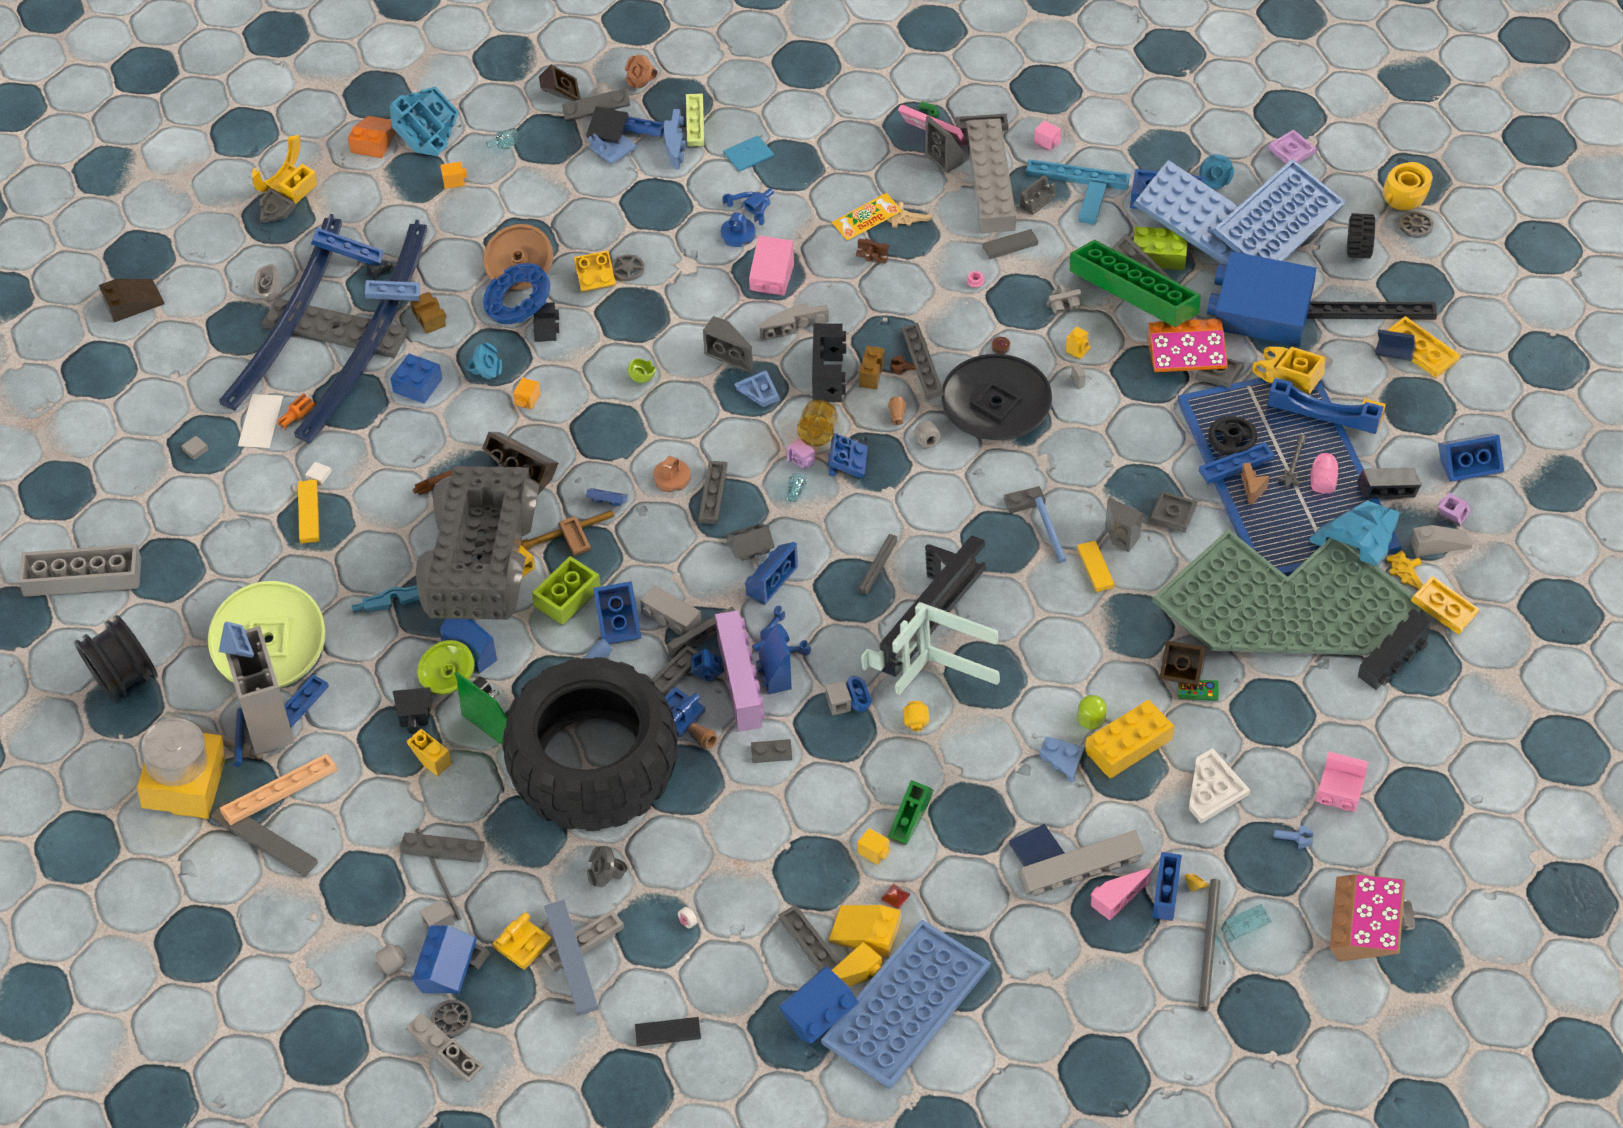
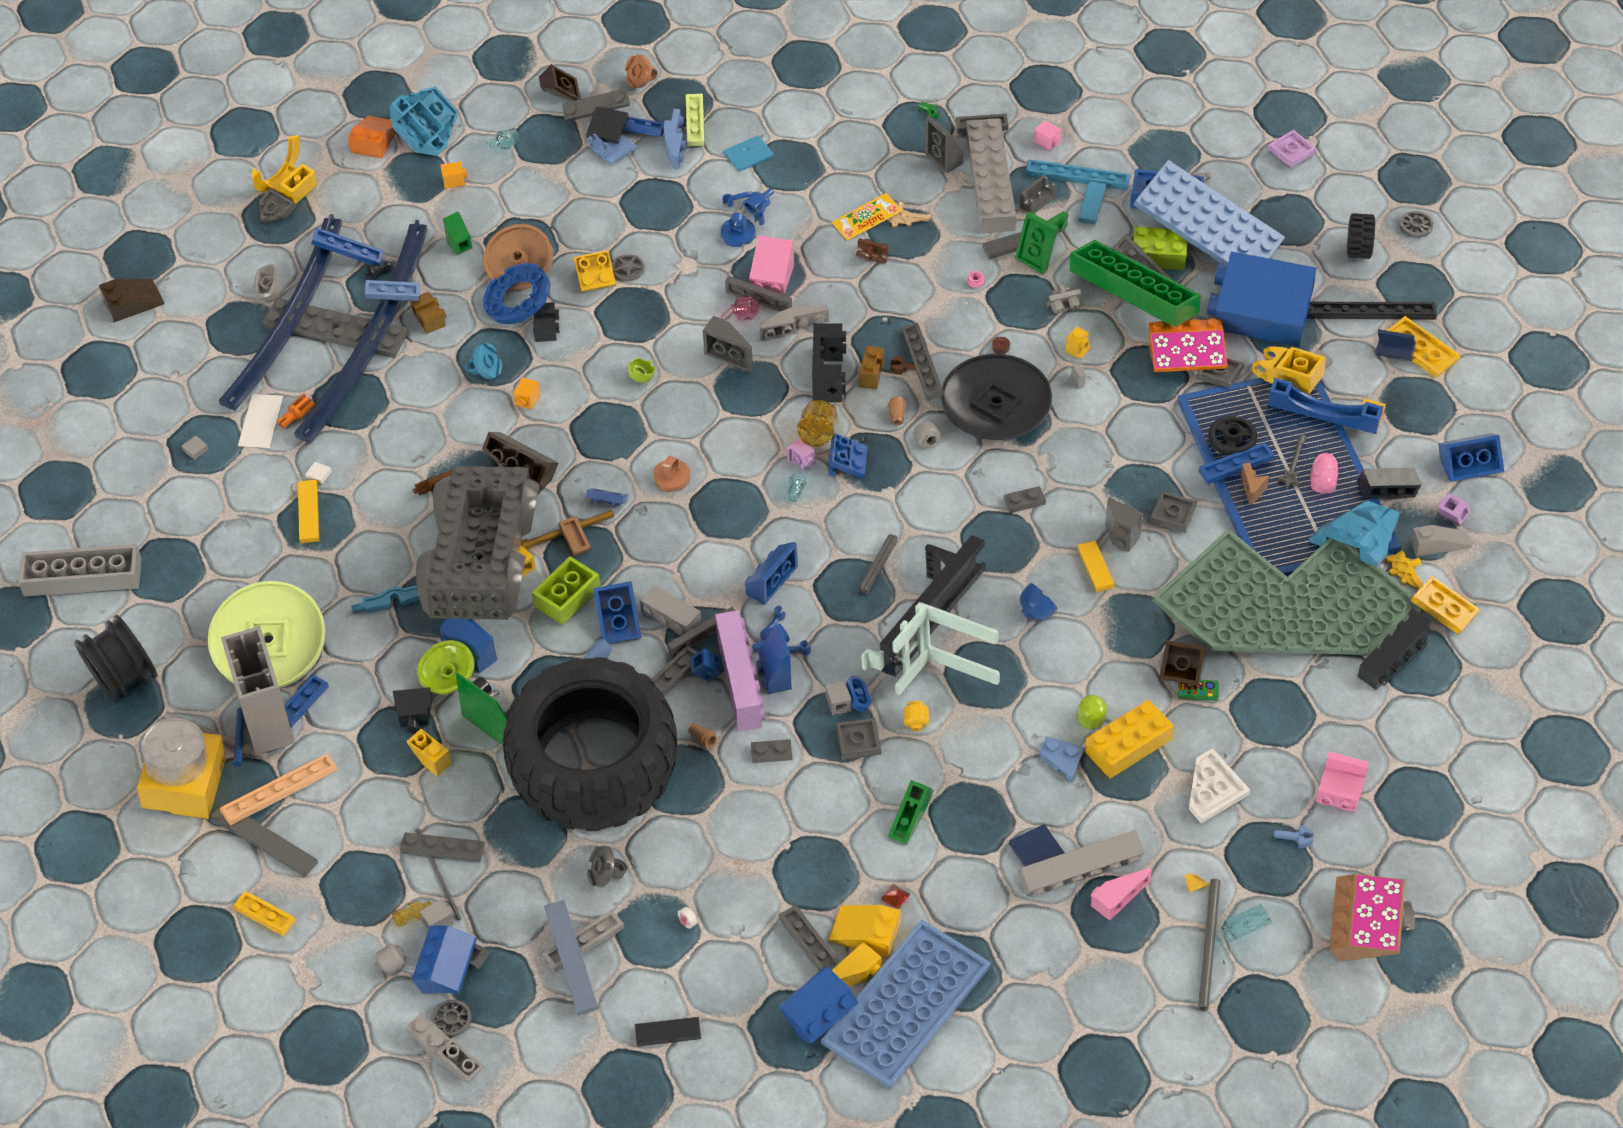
medium blue slope [218,621,254,658] -> none
blue brick [390,353,443,404] -> none
yellow plate [492,912,552,970] -> none
blue plate [665,687,706,737] -> none
dark grey plate [699,460,728,525] -> none
dark grey slope [725,523,775,561] -> none
medium blue wing [734,370,780,407] -> none
yellow brick [857,828,890,865] -> none
bright pink tile [898,105,967,147] -> none
medium blue bar [1035,497,1066,563] -> none
blue brick [1152,852,1182,921] -> none
dark azure tile [1199,154,1234,189] -> none
medium blue plate [1212,159,1346,261] -> none
yellow piece [1383,162,1433,211] -> none
none -> yellow tile [233,891,296,937]
none -> clear yellow piece [392,901,432,927]
none -> green slope [443,211,472,255]
none -> dark grey plate [725,276,792,312]
none -> clear pink head [731,296,759,320]
none -> dark grey plate [836,718,881,760]
none -> green piece [1015,211,1069,274]
none -> blue cylinder [1019,583,1058,621]

